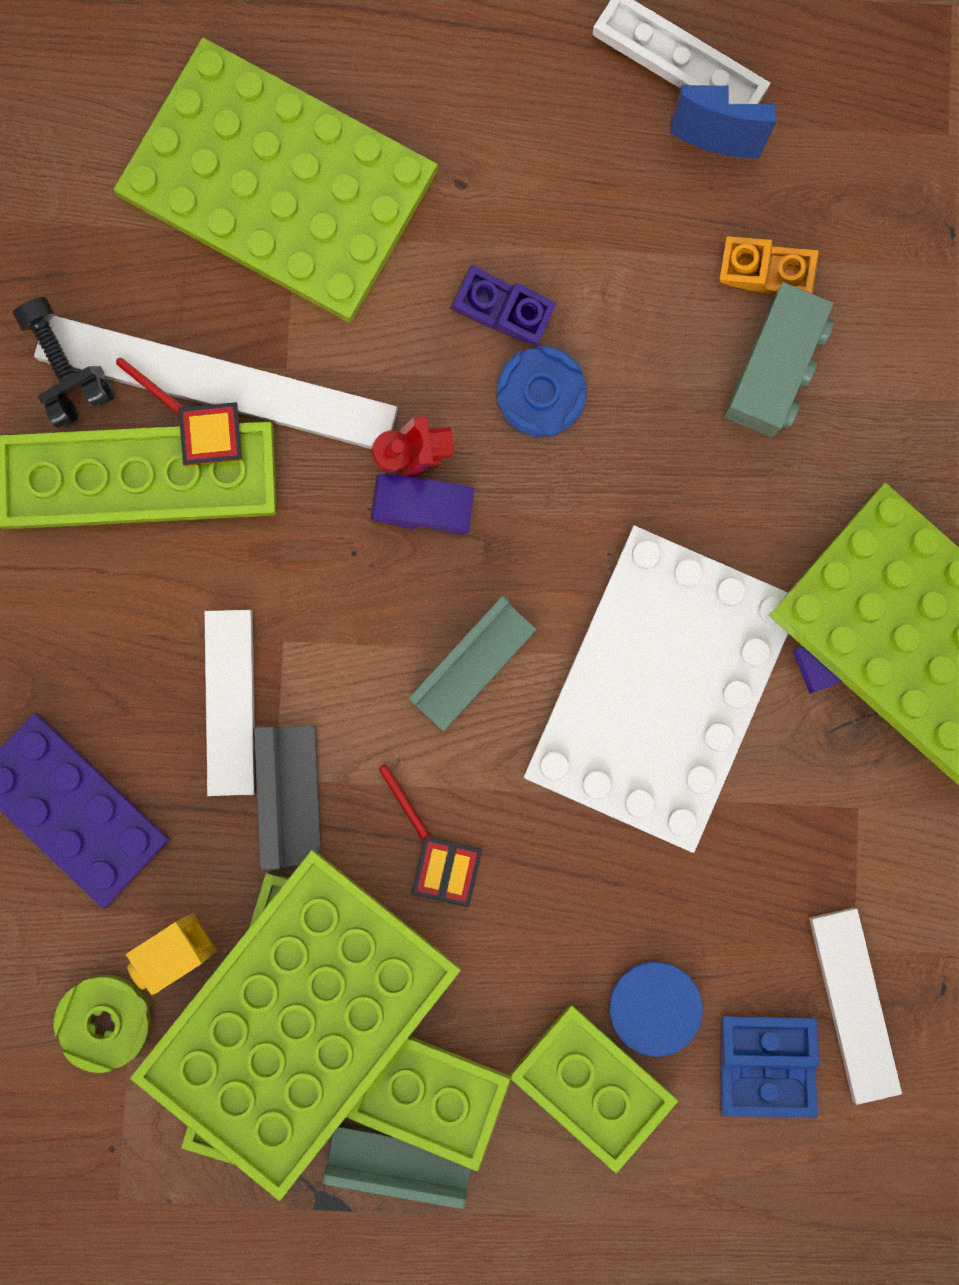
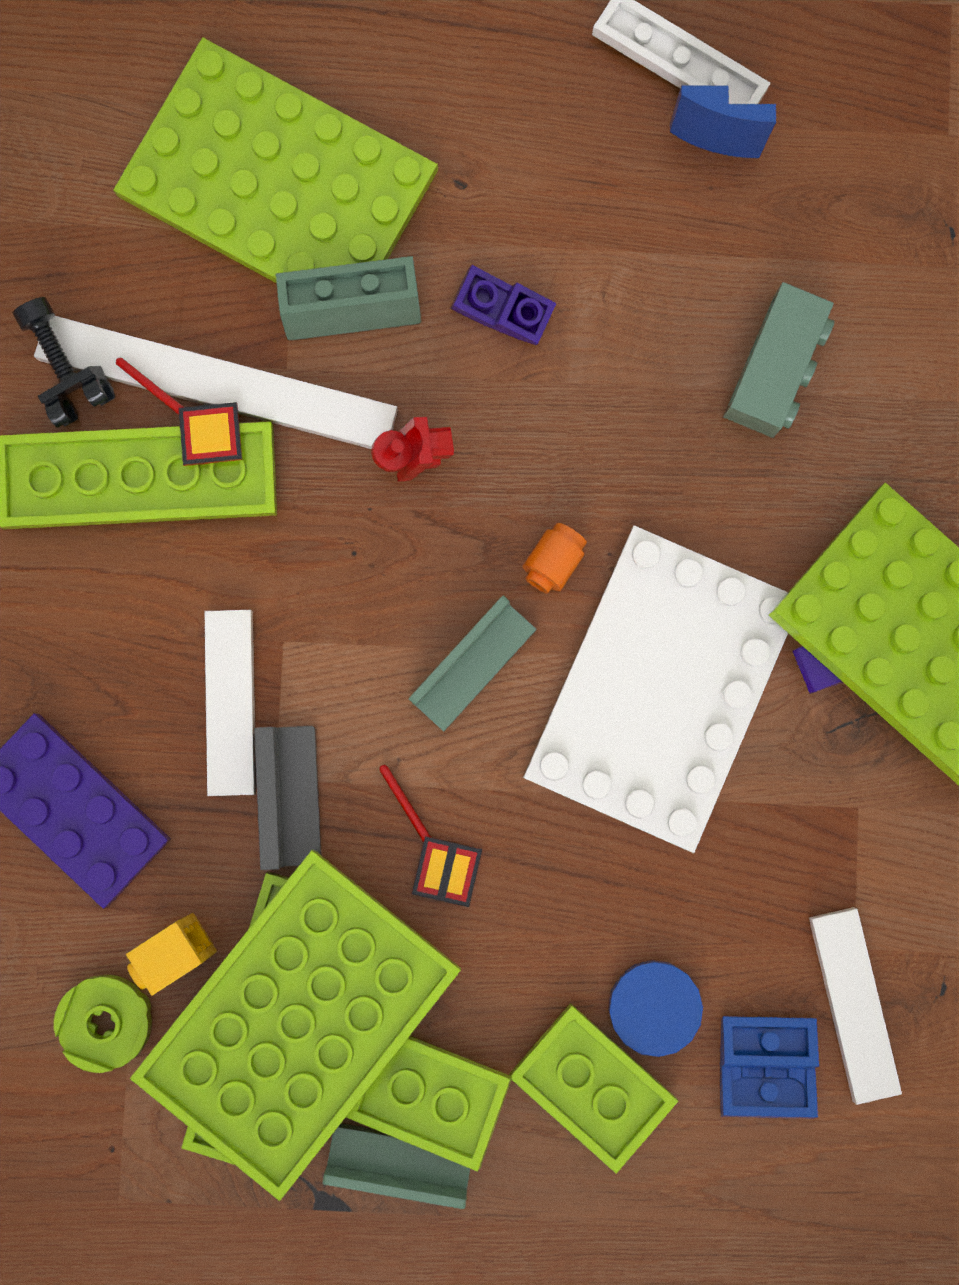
dark purple slope [370,474,474,536] -> none
blue tile [497,346,587,438] -> none
light orange slope [720,236,819,295] -> none
none -> sand green panel [276,256,421,340]
none -> orange brick [522,523,587,594]

